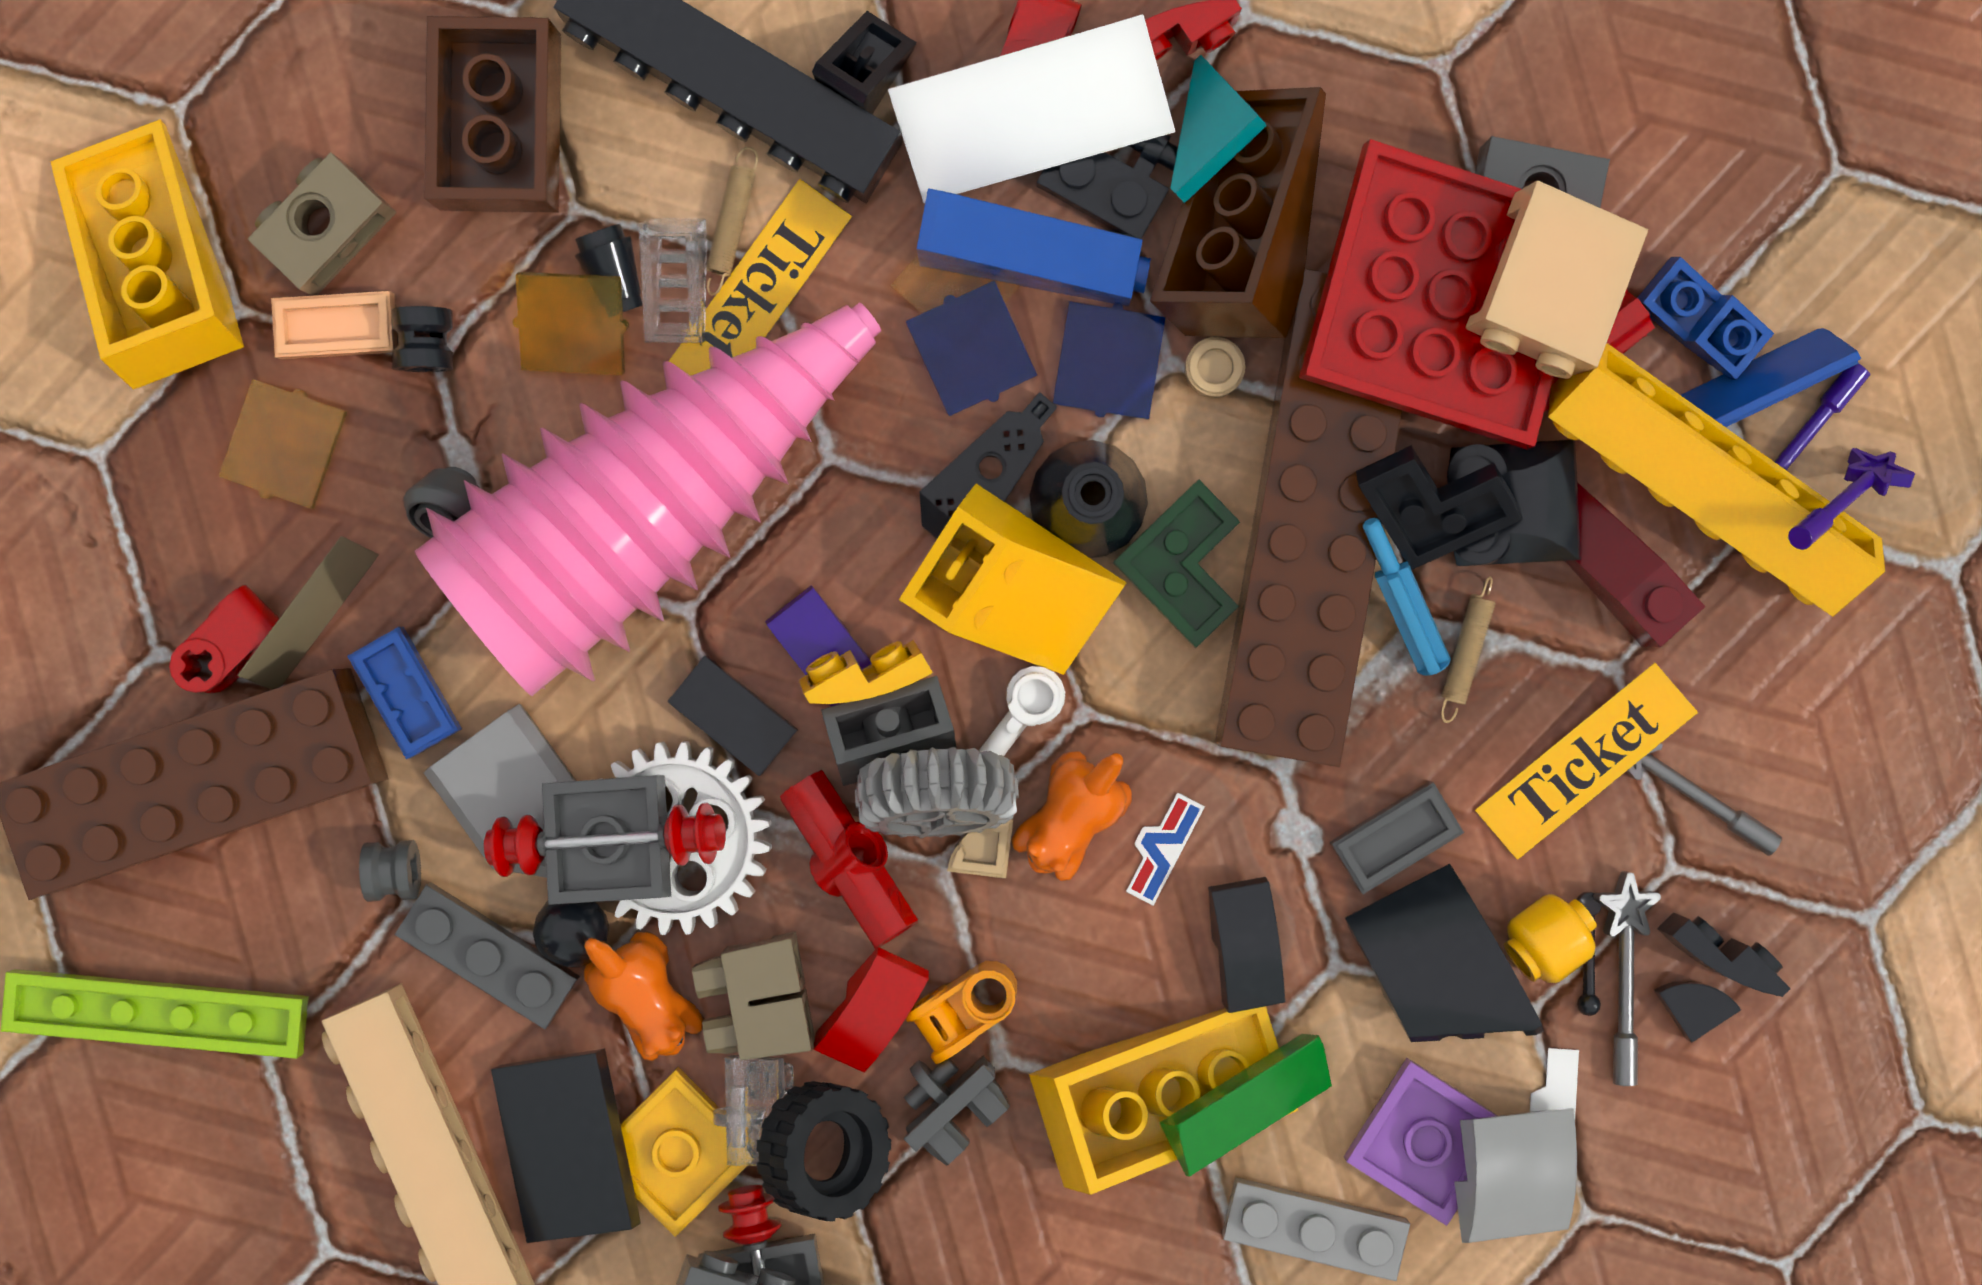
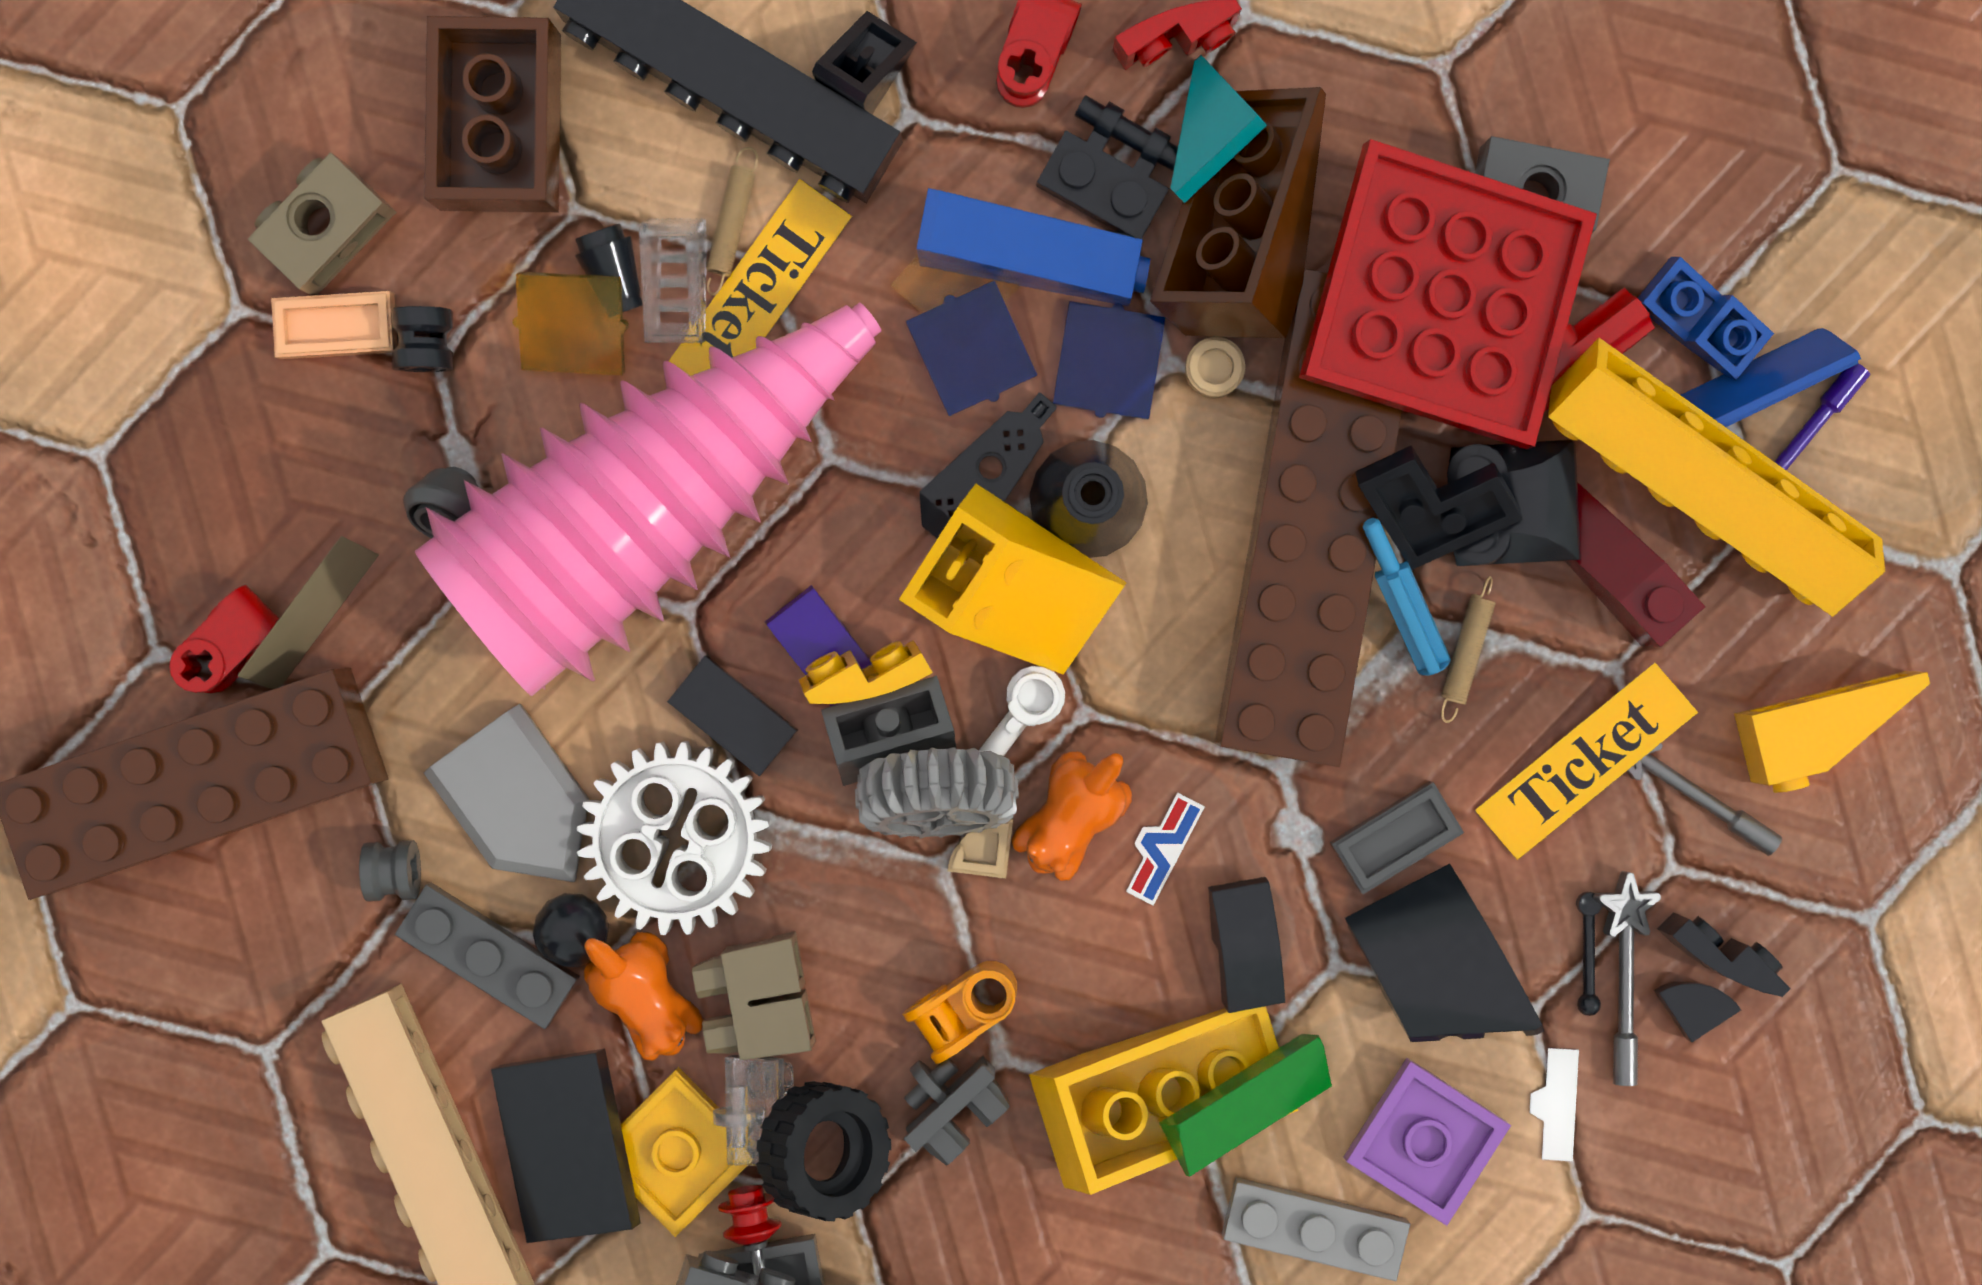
lime plate [0,969,309,1059] -> none
yellow slope [50,119,244,390] -> none
clear yellow piece [219,379,347,509] -> none
blue plate [347,627,462,759] -> none
dark grey plate [484,775,726,905] -> none
red piece [780,770,918,949] -> none
red slope [813,947,929,1073] -> none
white sticker [888,14,1176,203] -> none
dark green plate [1112,479,1240,648] -> none
light grey slope [1454,1108,1577,1243] -> none
tan panel [1466,180,1649,379] -> none
yellow head [1504,894,1597,983] -> none
dark purple piece [1788,448,1915,550] -> none
none -> yellow slope [1734,671,1930,793]

